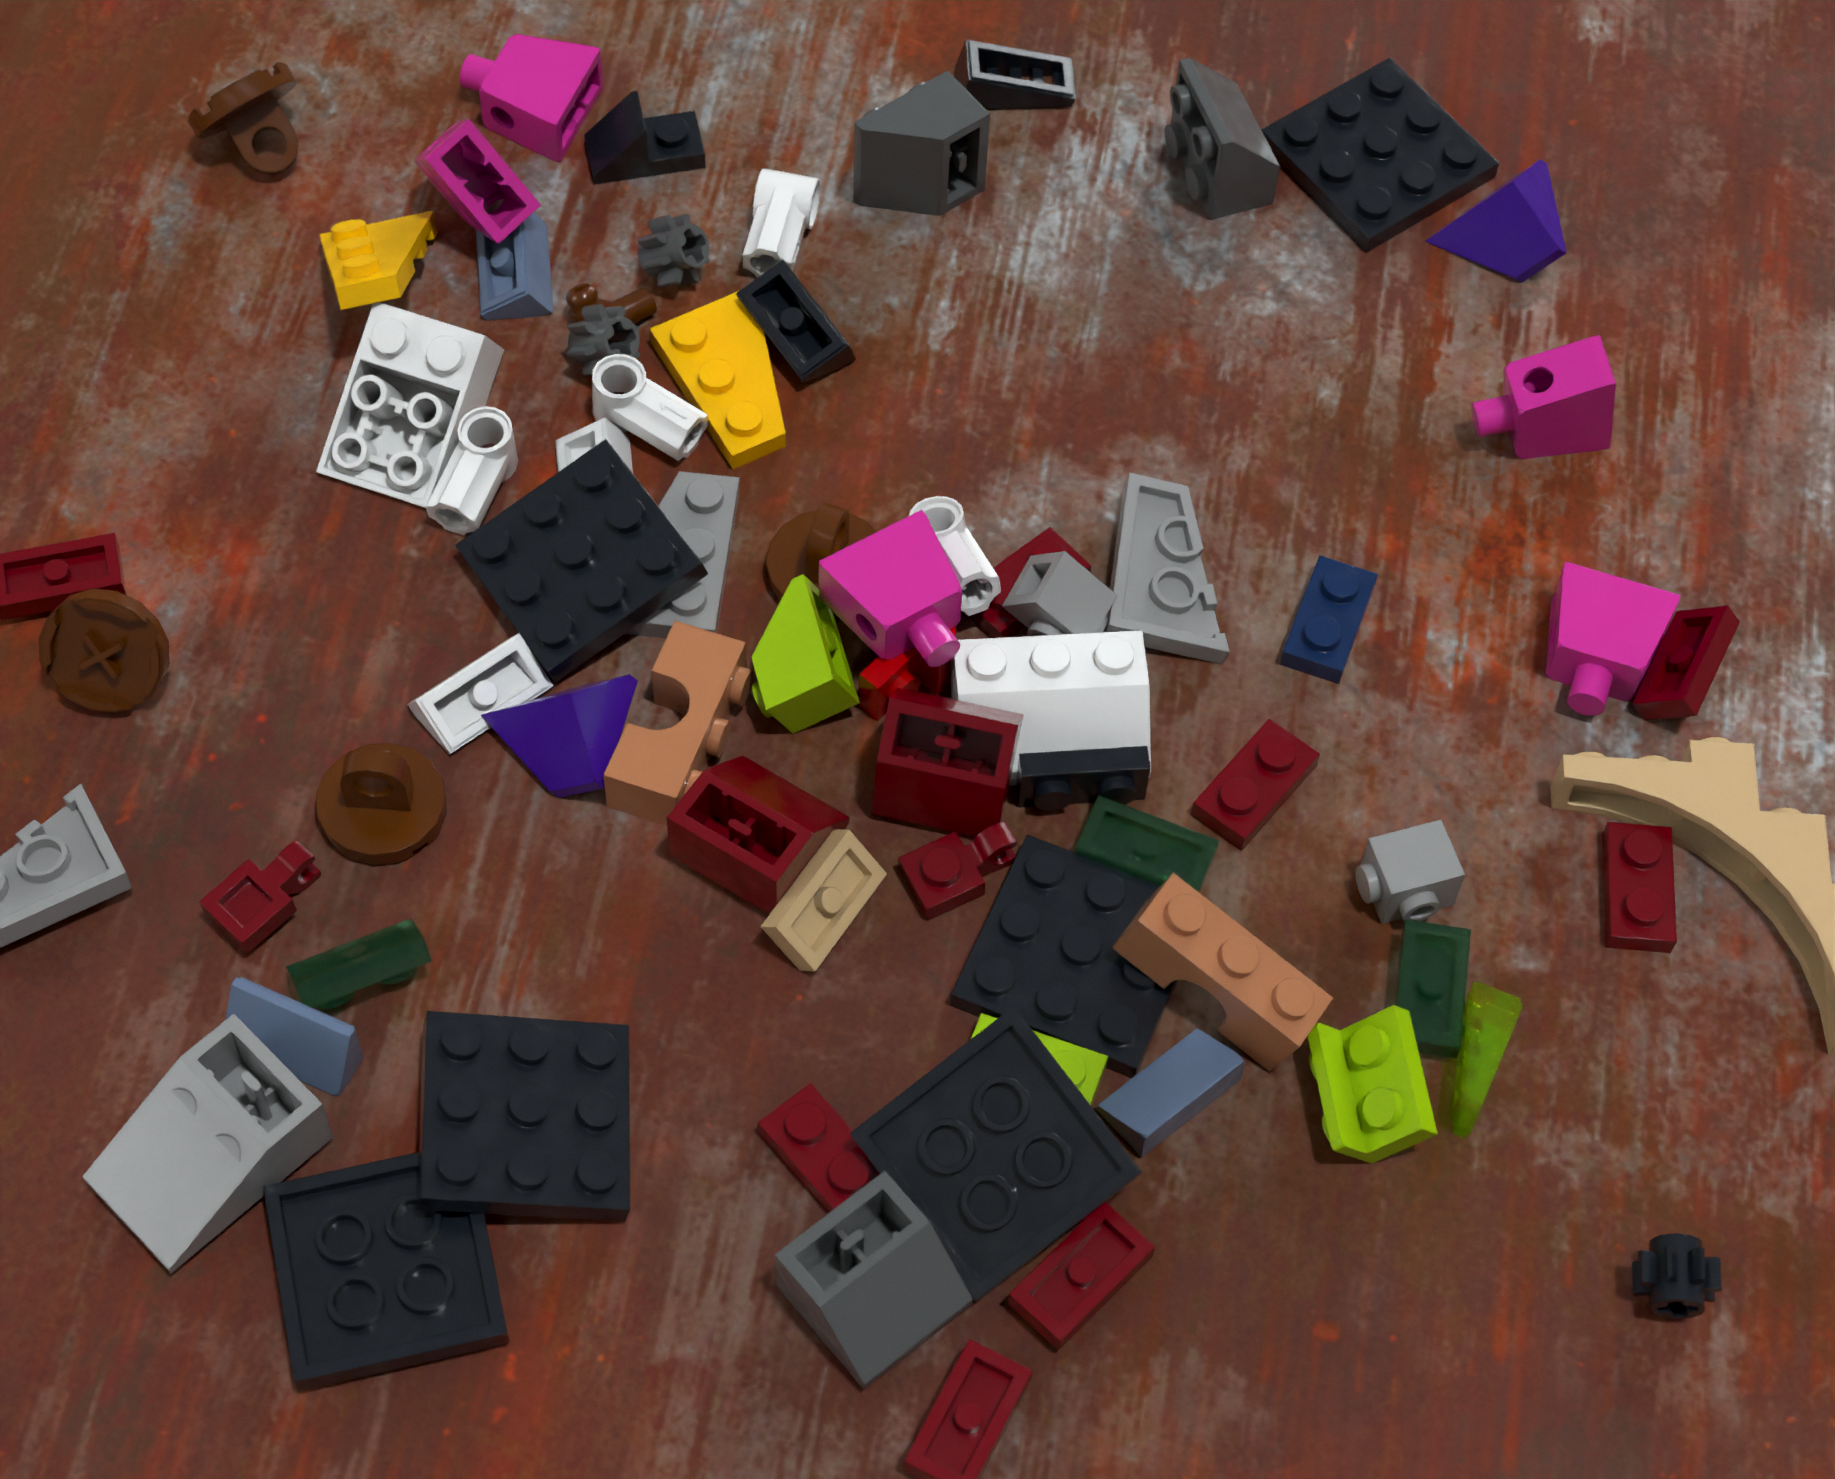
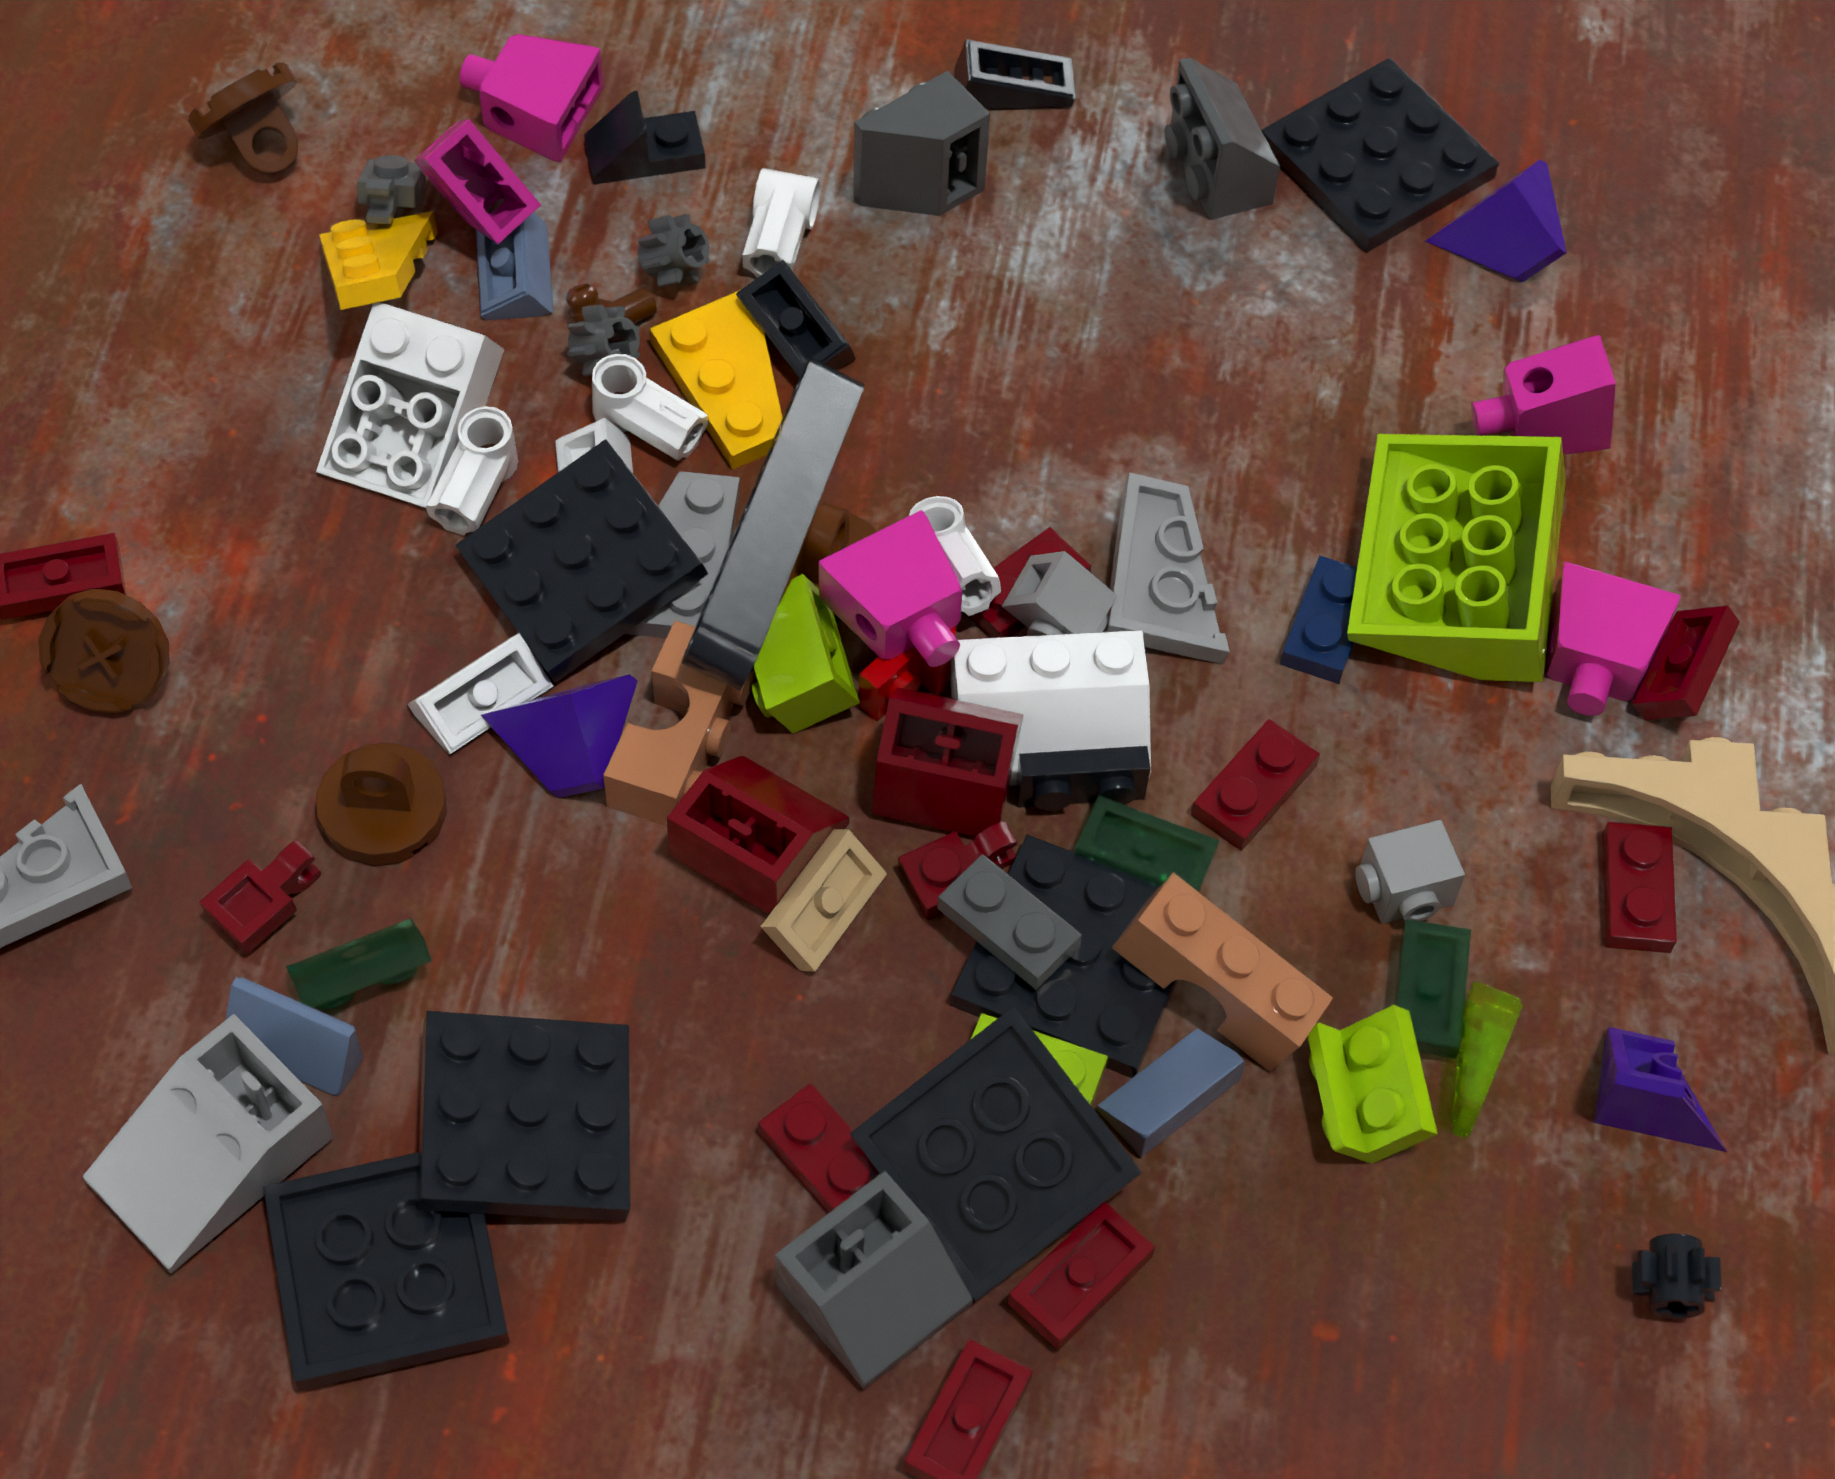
none -> dark grey plate [357,155,426,224]
none -> beam [681,358,865,690]
none -> dark grey plate [937,854,1082,990]
none -> lime slope [1347,434,1566,682]
none -> dark purple slope [1594,1027,1727,1152]

